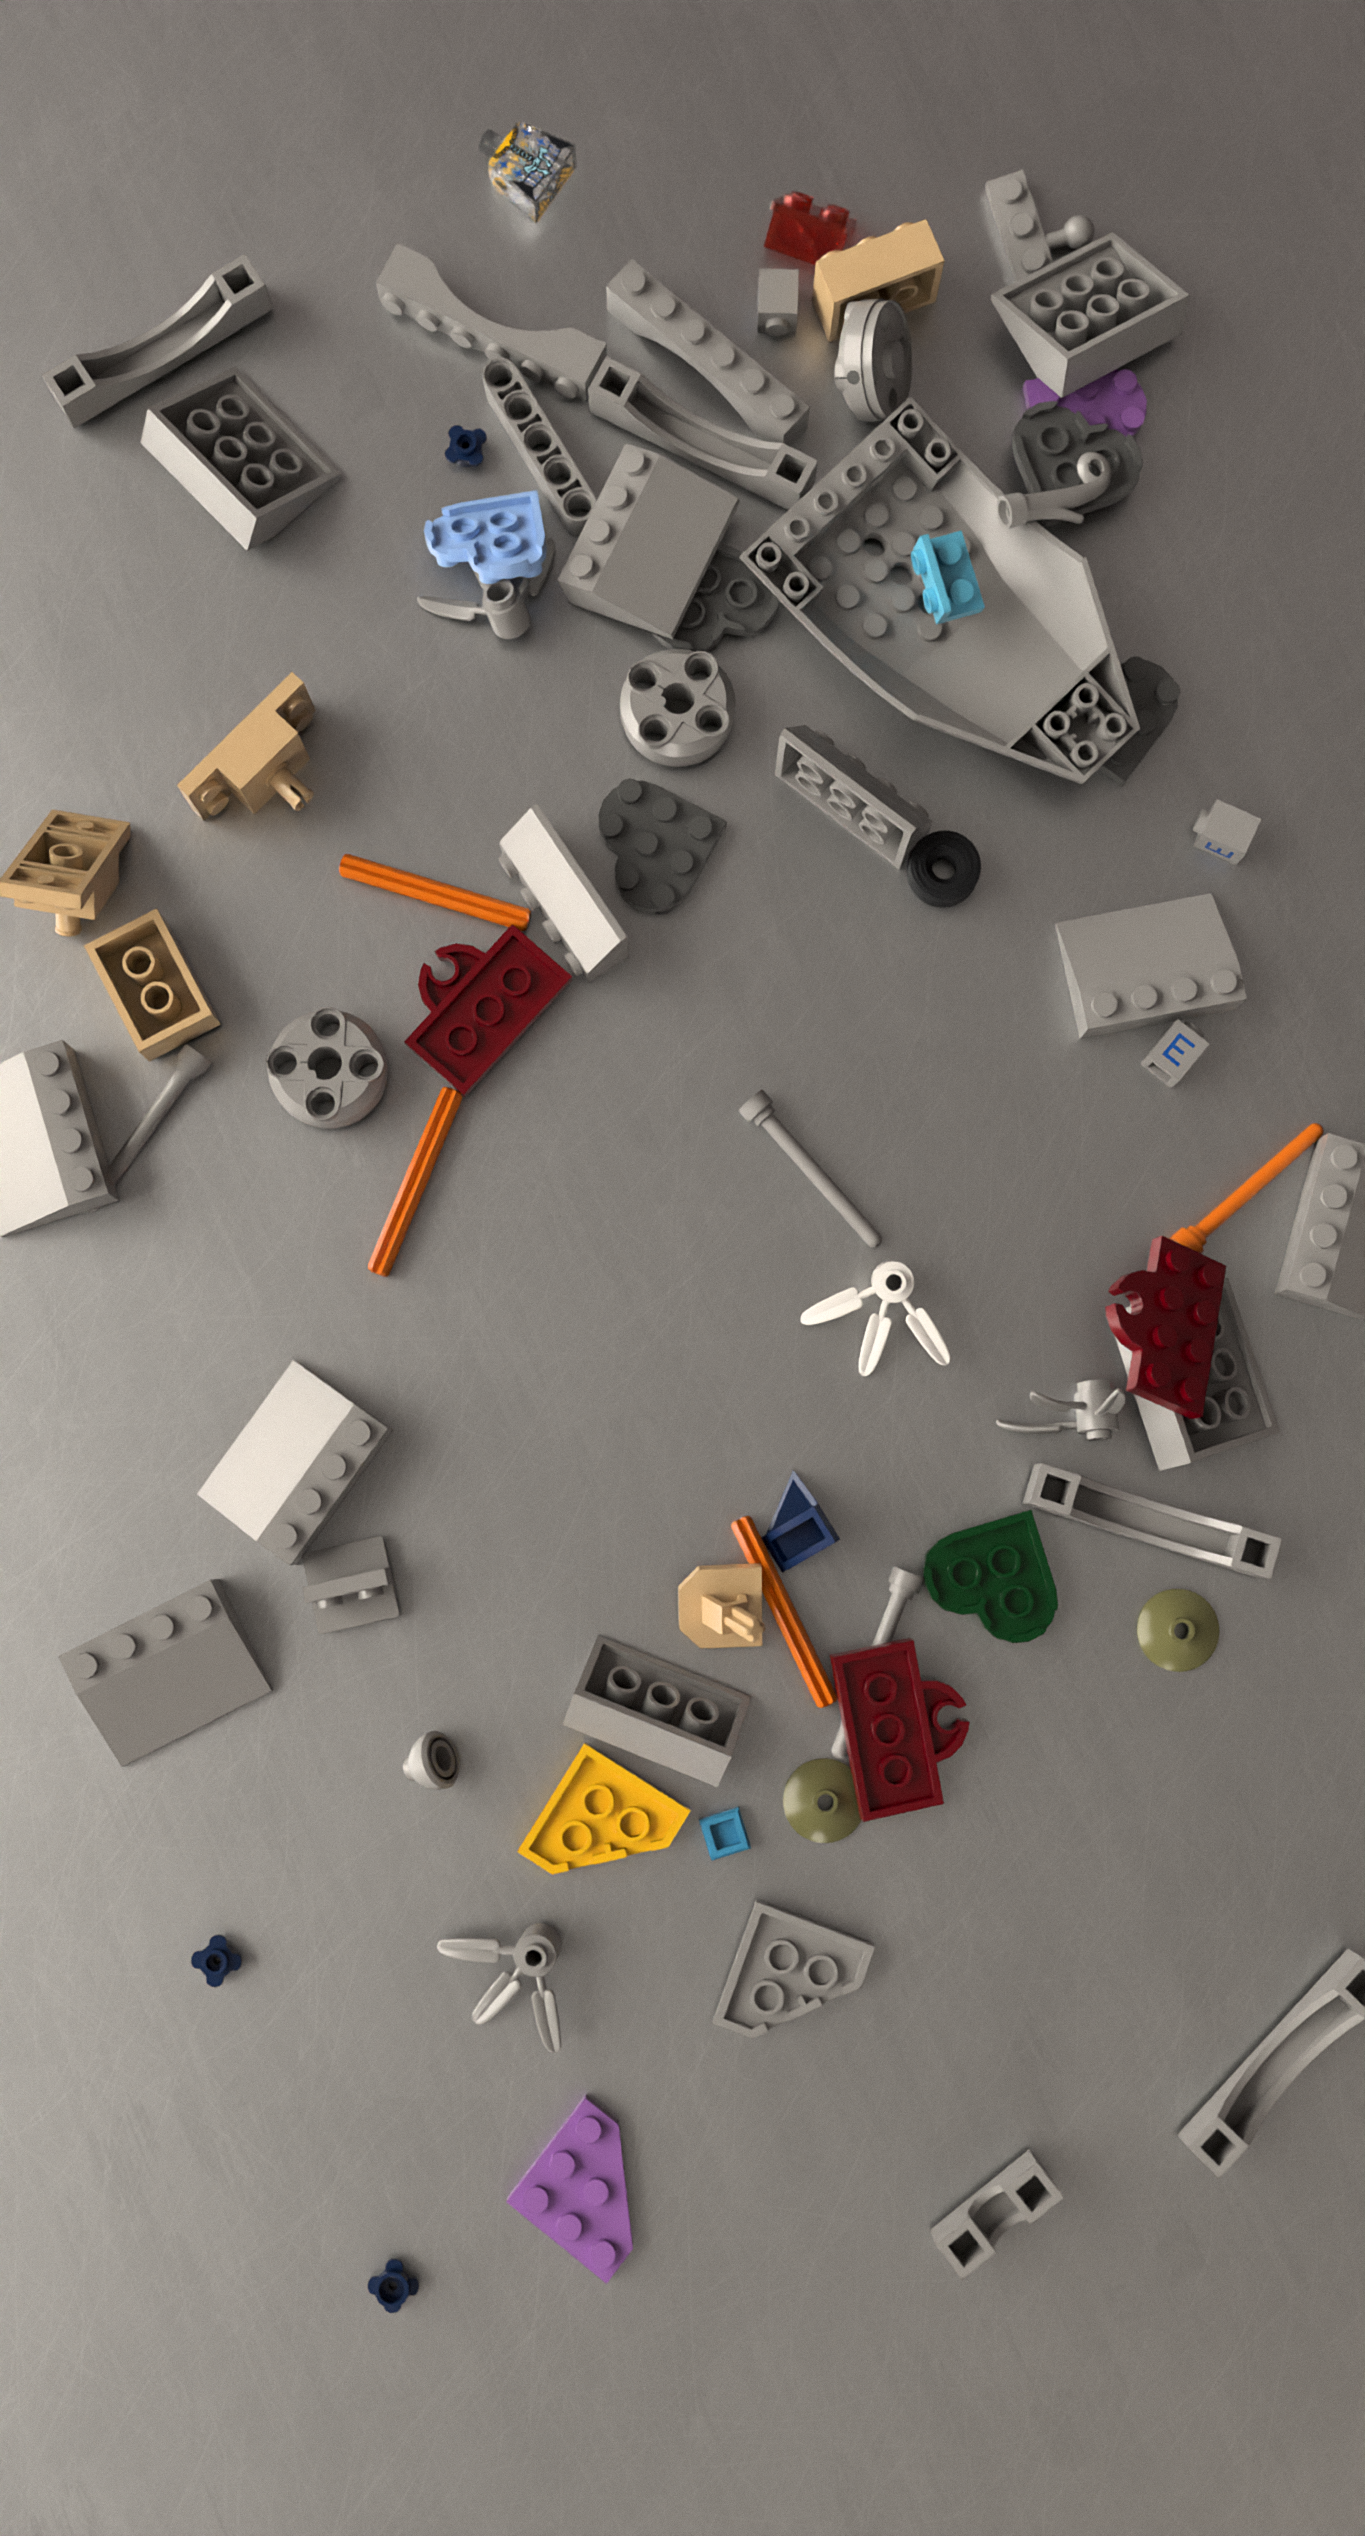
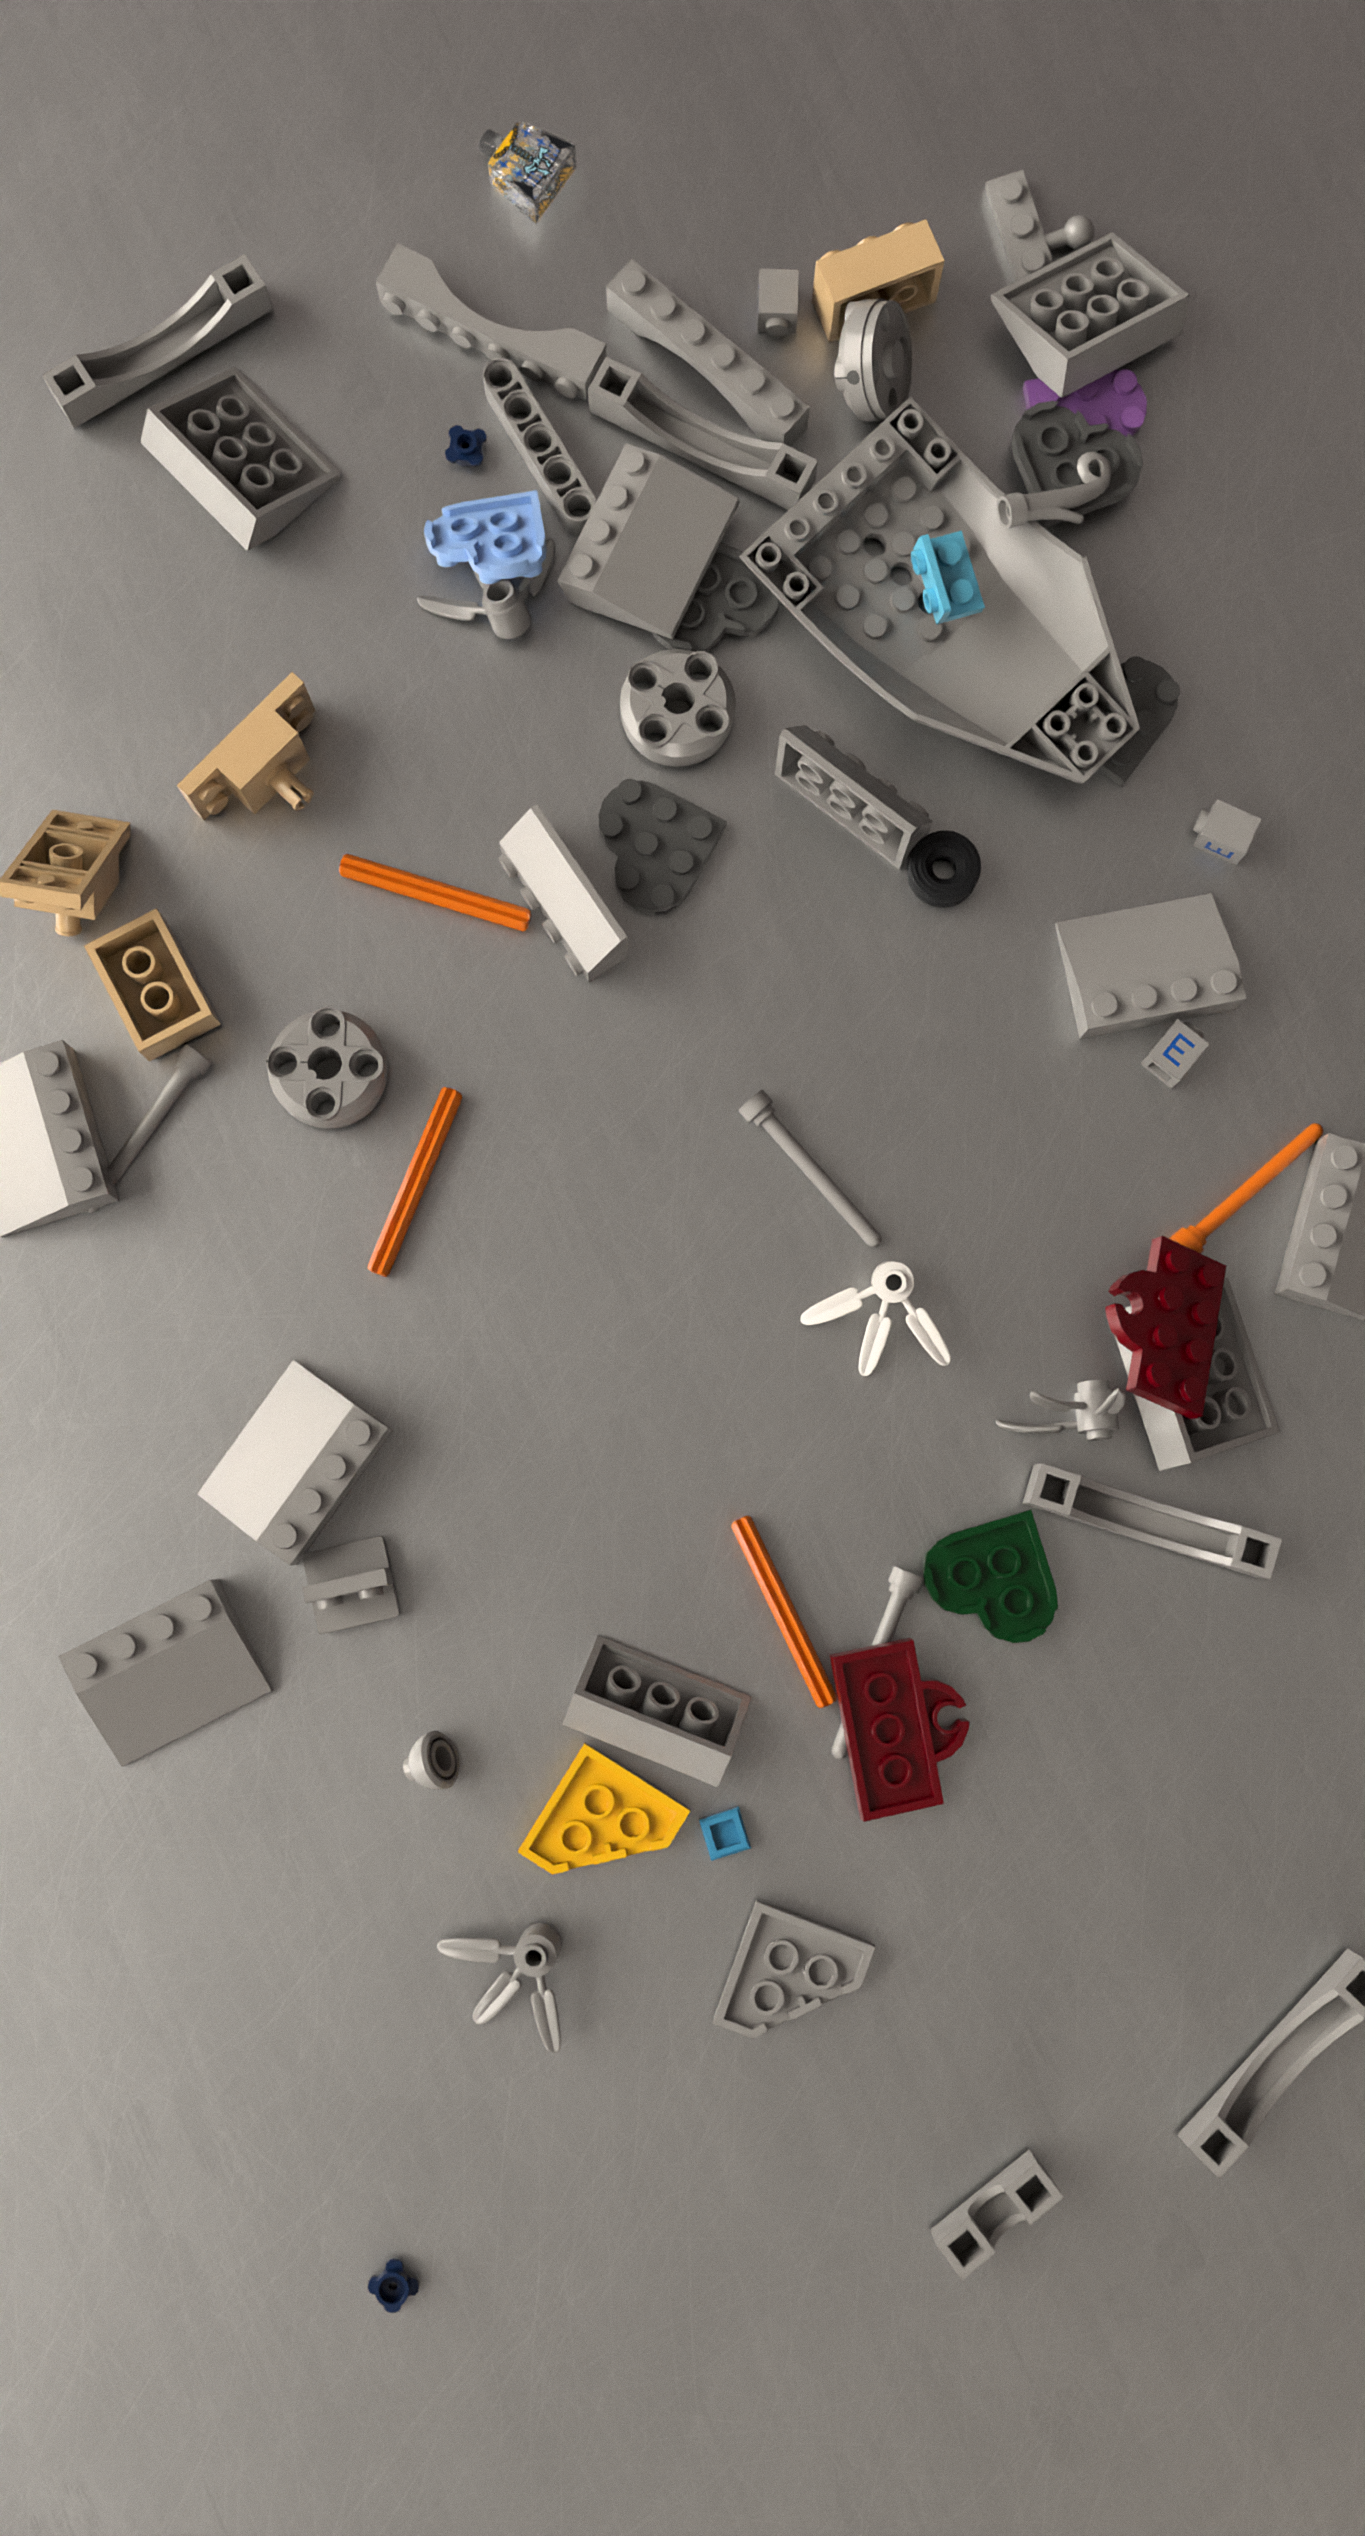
dark blue plate [191,1935,242,1987] -> none
dark red plate [404,924,573,1097] -> none
medium lavender plate [506,2095,633,2284] -> none
tan piece [678,1563,765,1649] -> none
dark blue slope [761,1470,840,1573] -> none
clear red bracket [763,191,857,265] -> none
olive dish [783,1758,861,1843] -> none
olive dish [1136,1589,1220,1672] -> none

